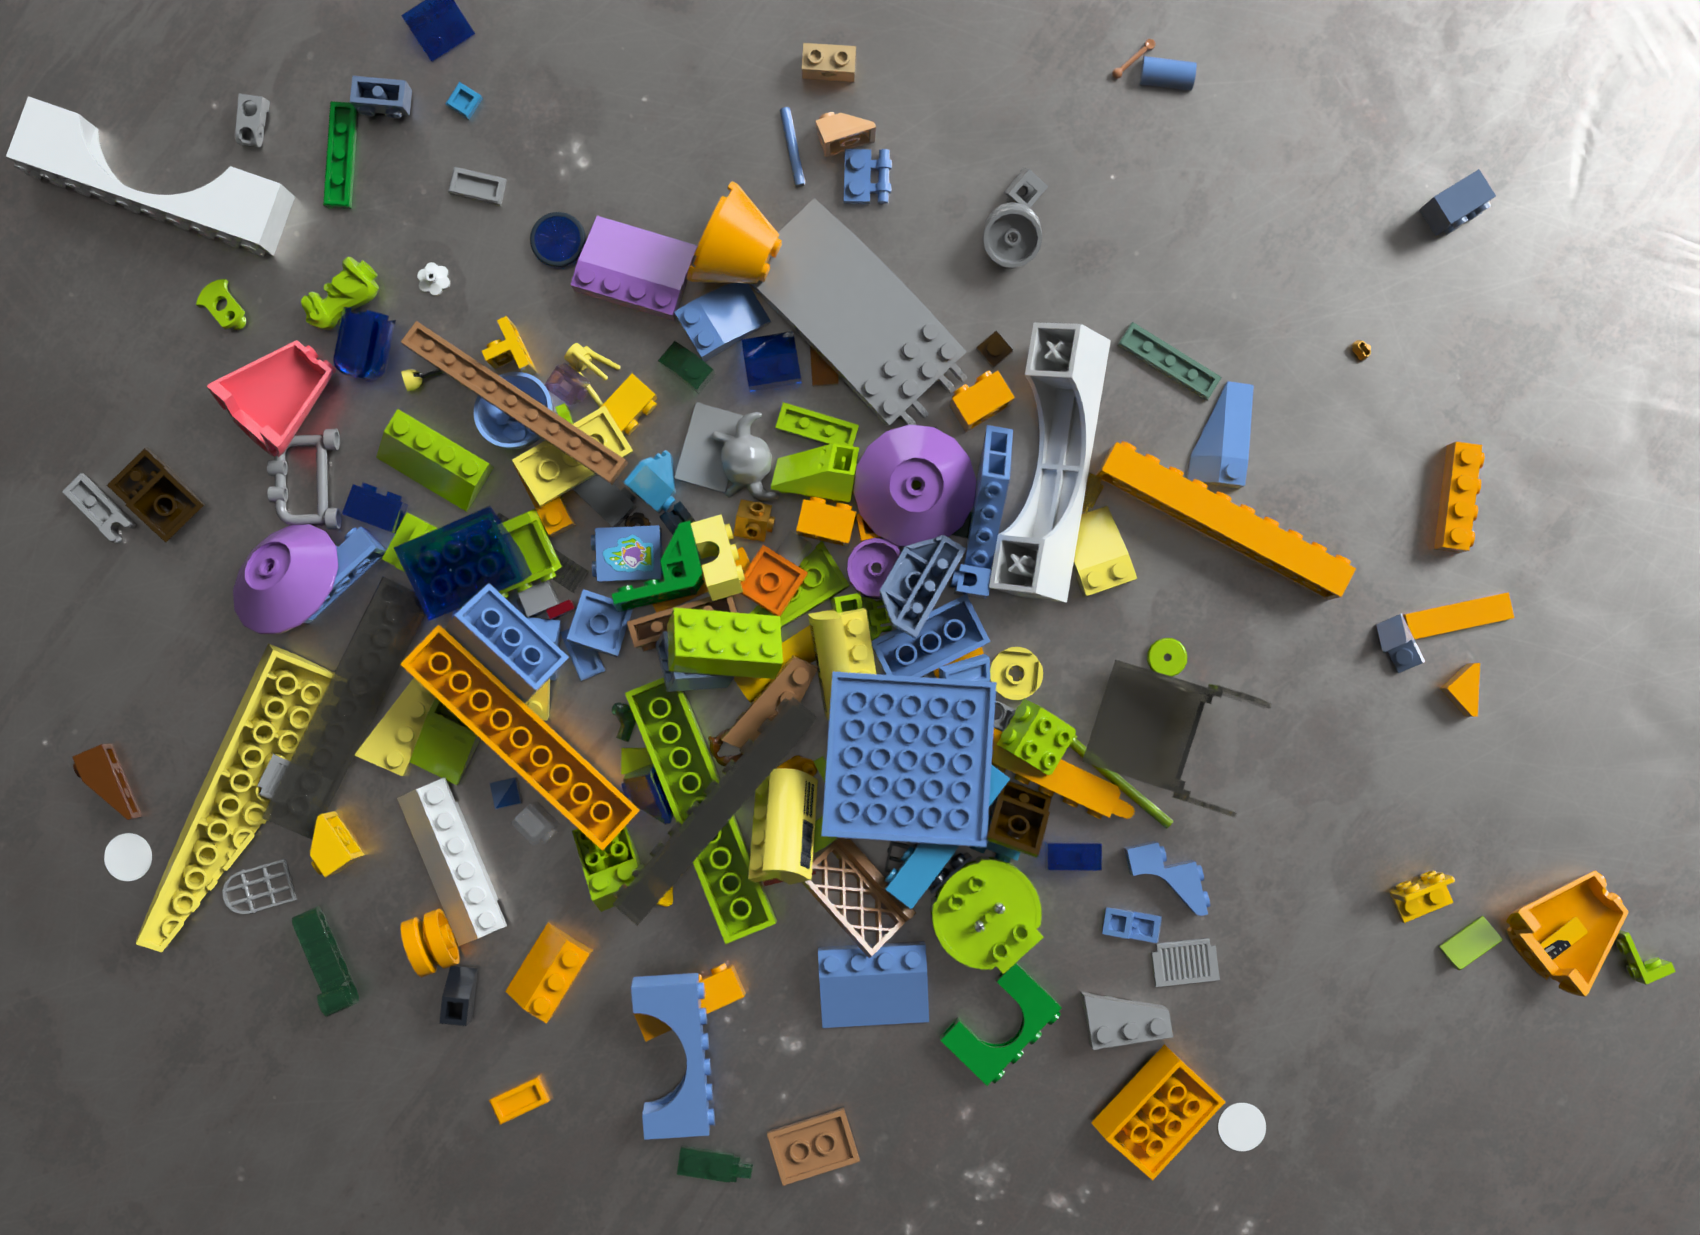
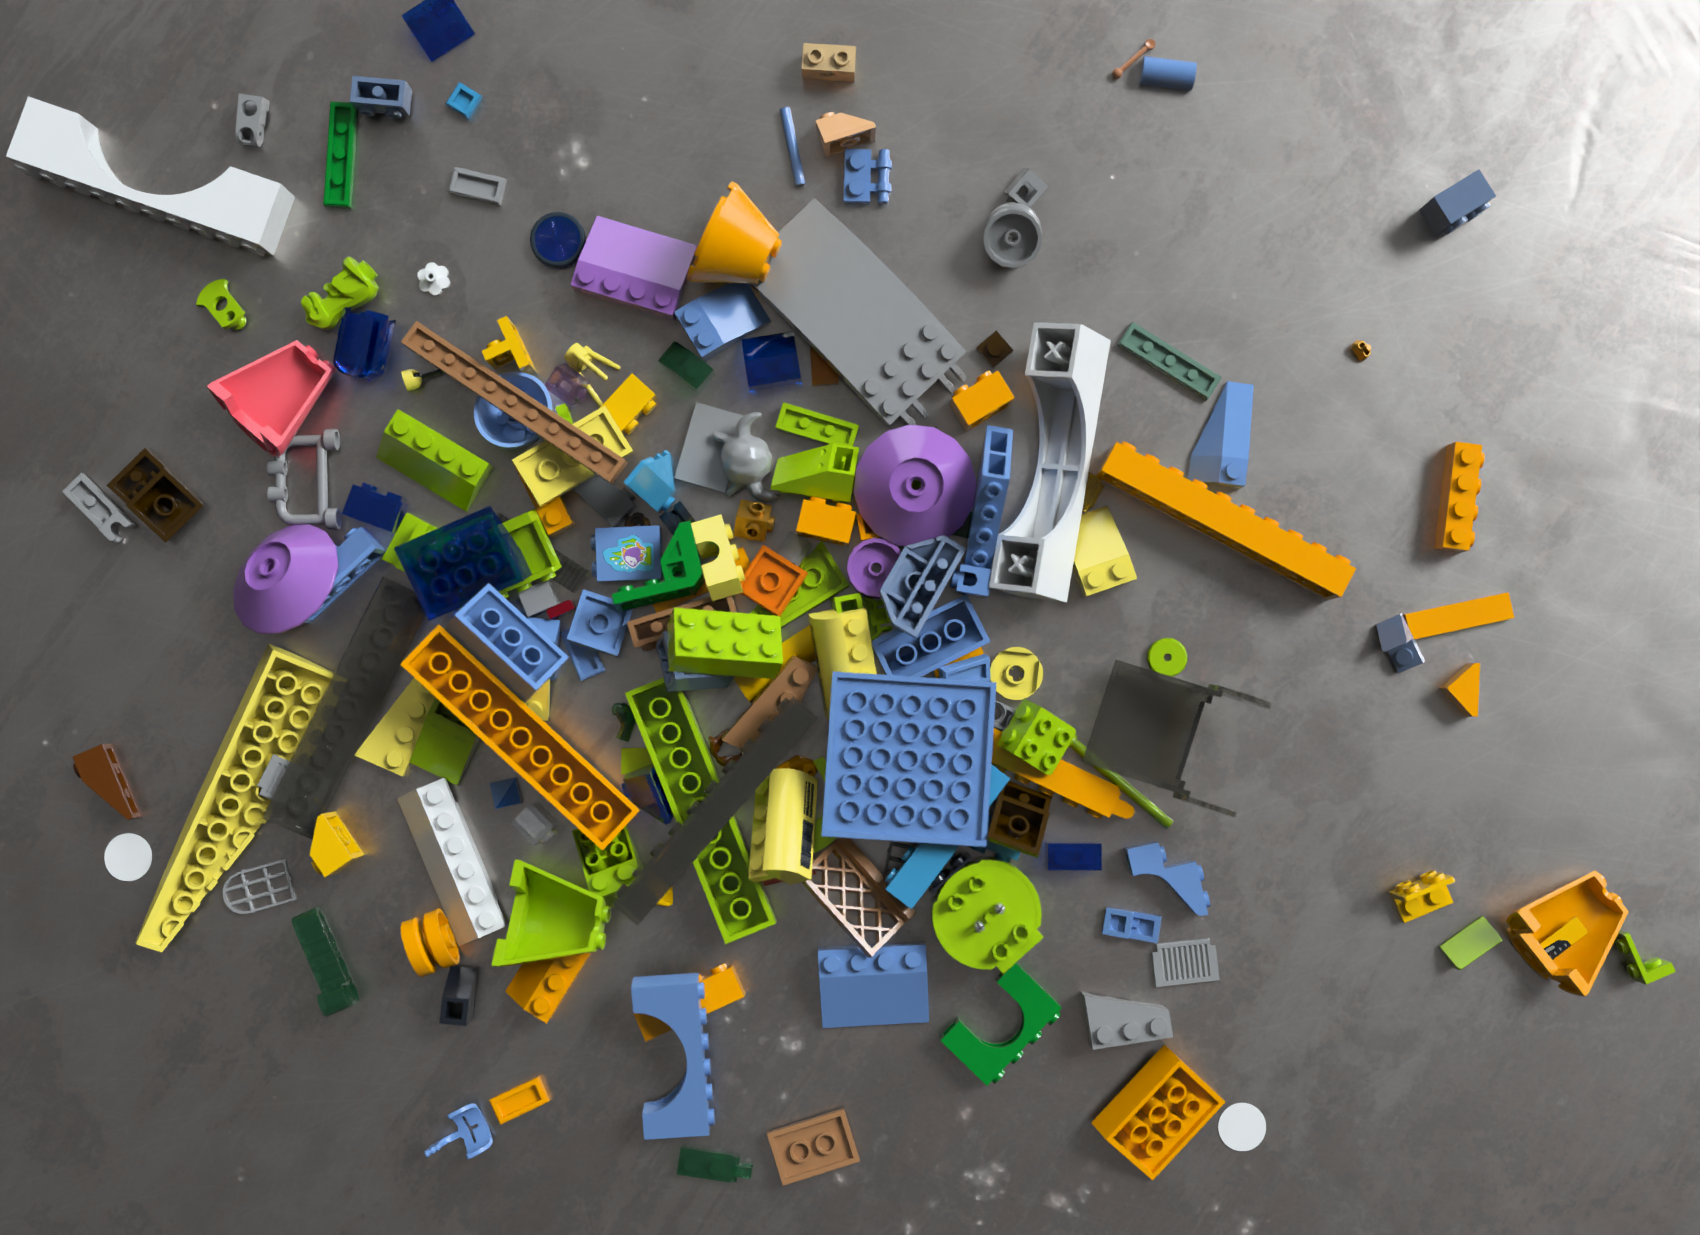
none -> medium blue helmet [424,1104,493,1160]
none -> lime cone [491,859,611,967]

